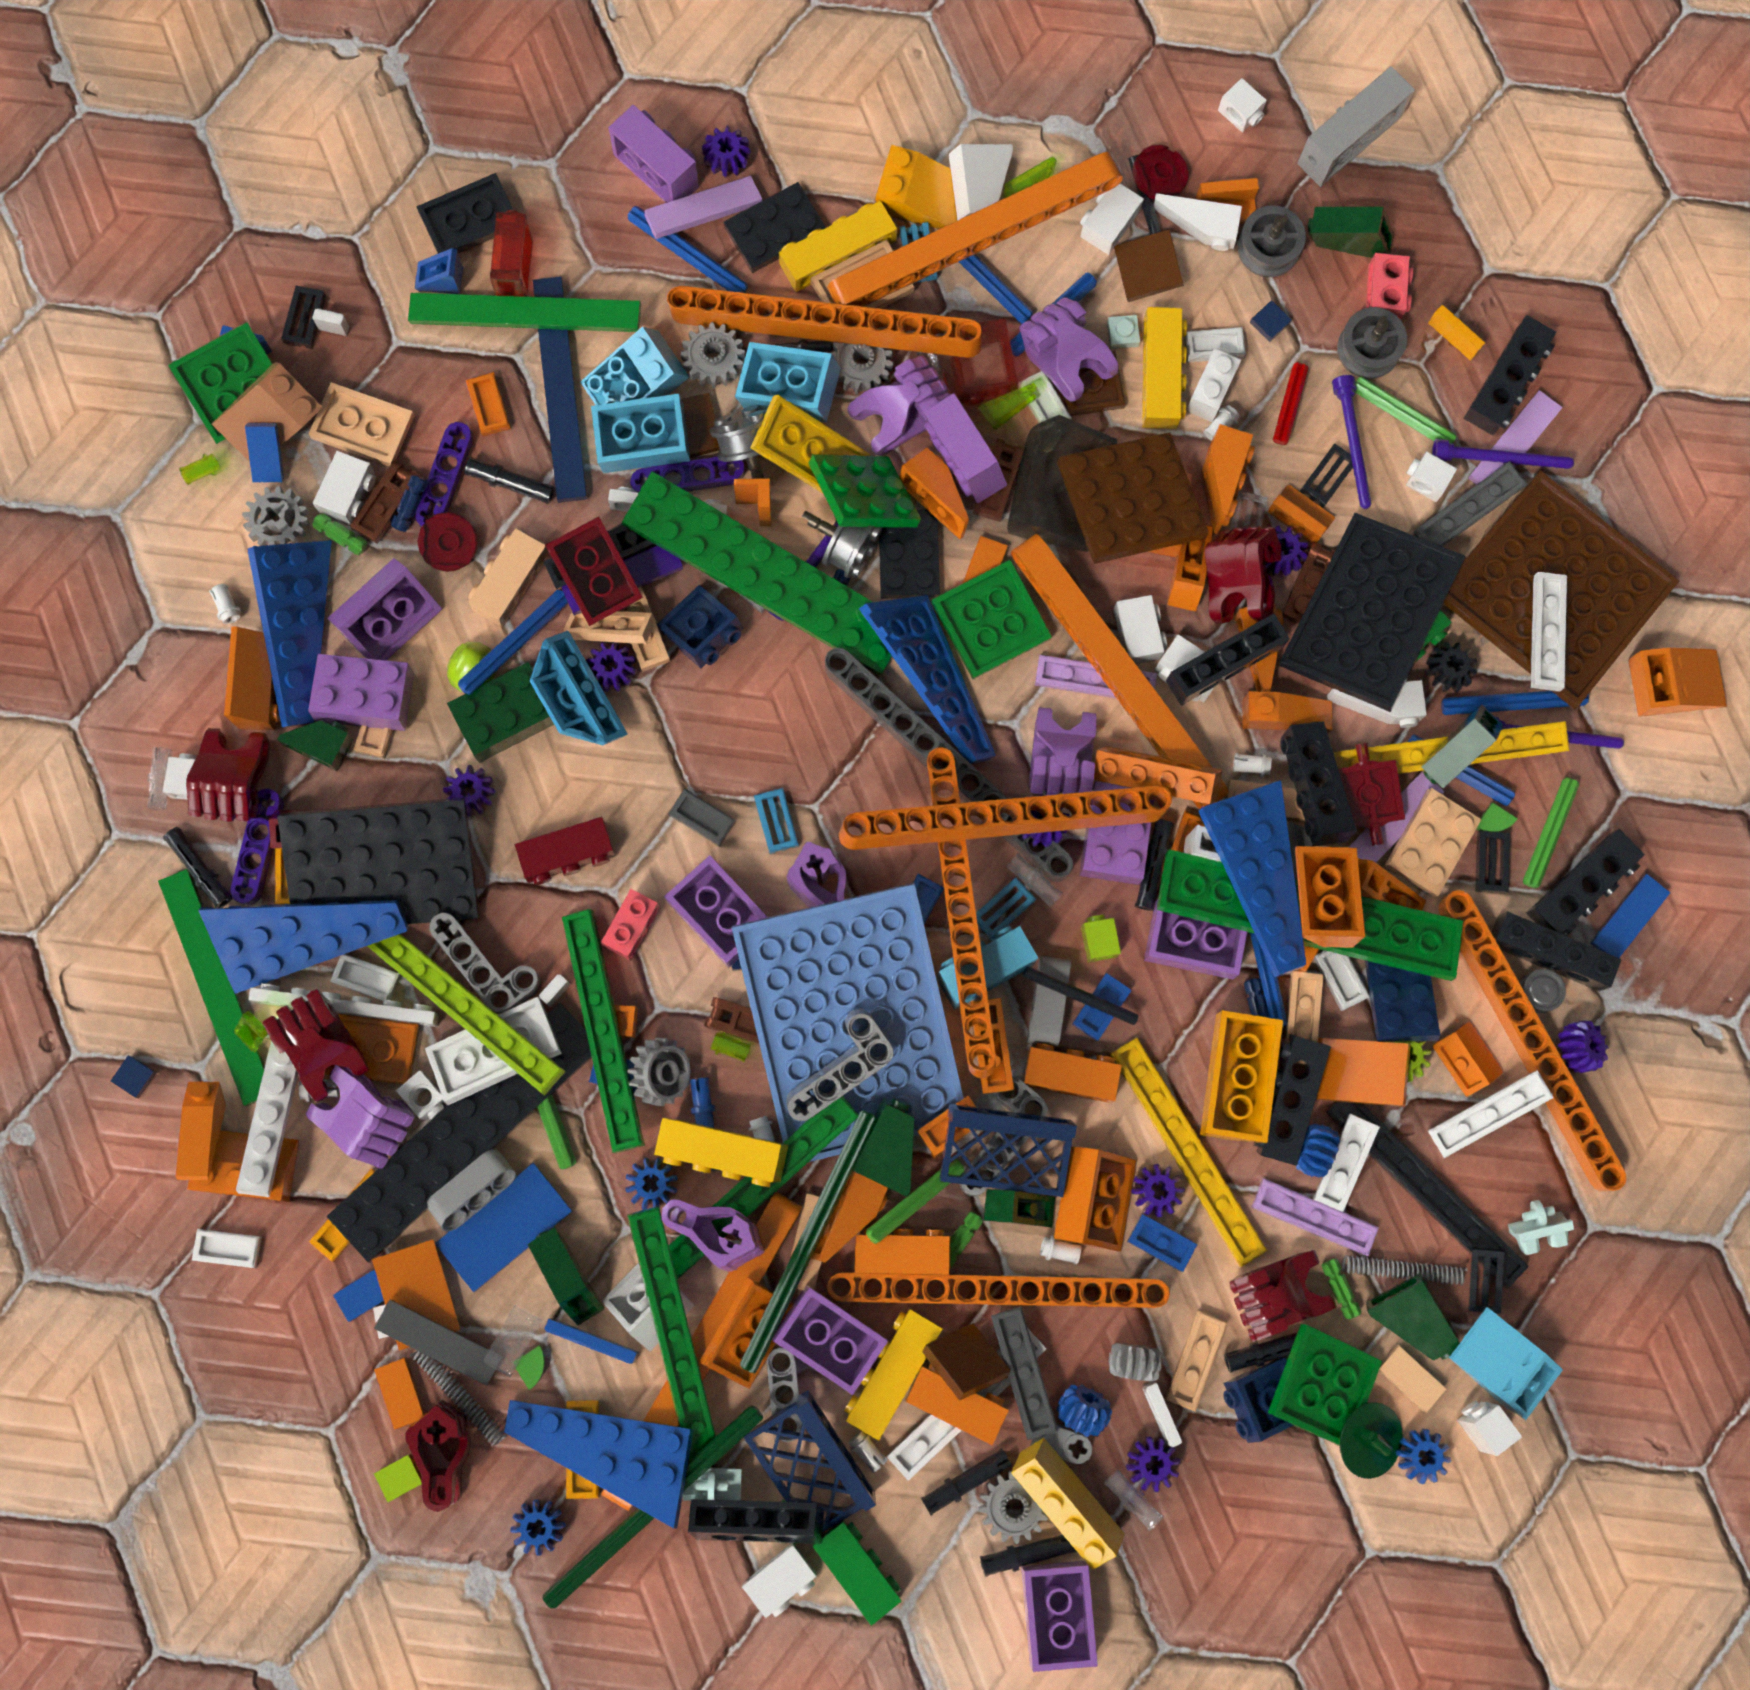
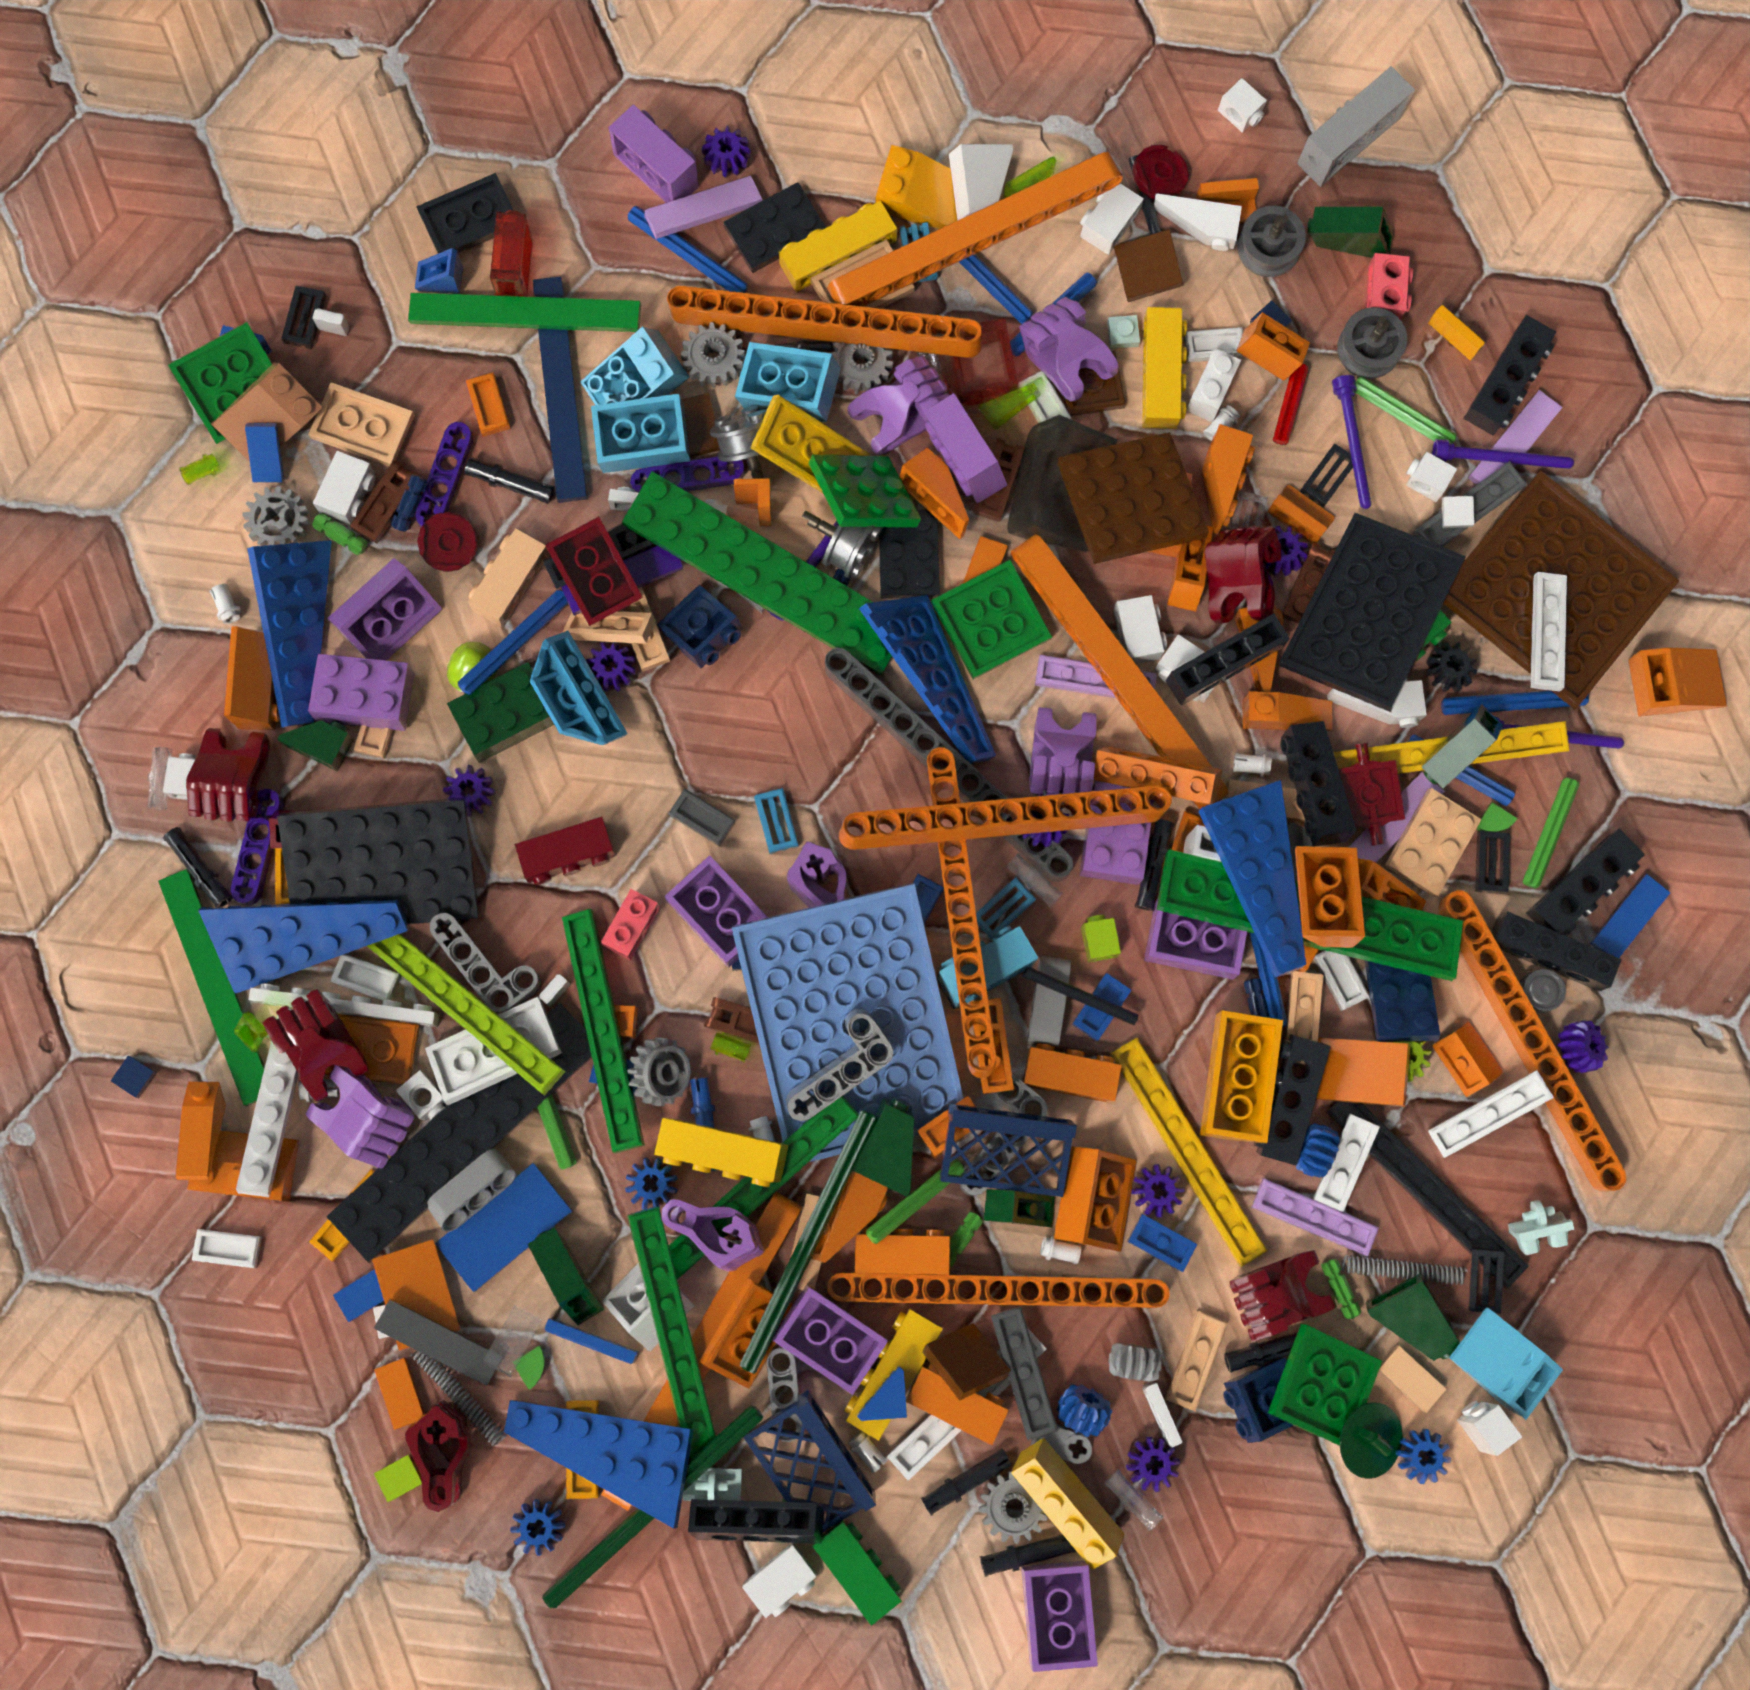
none -> blue slope [856,1366,907,1421]
none -> orange brick [1236,312,1310,381]
none -> white tile [1442,496,1474,528]

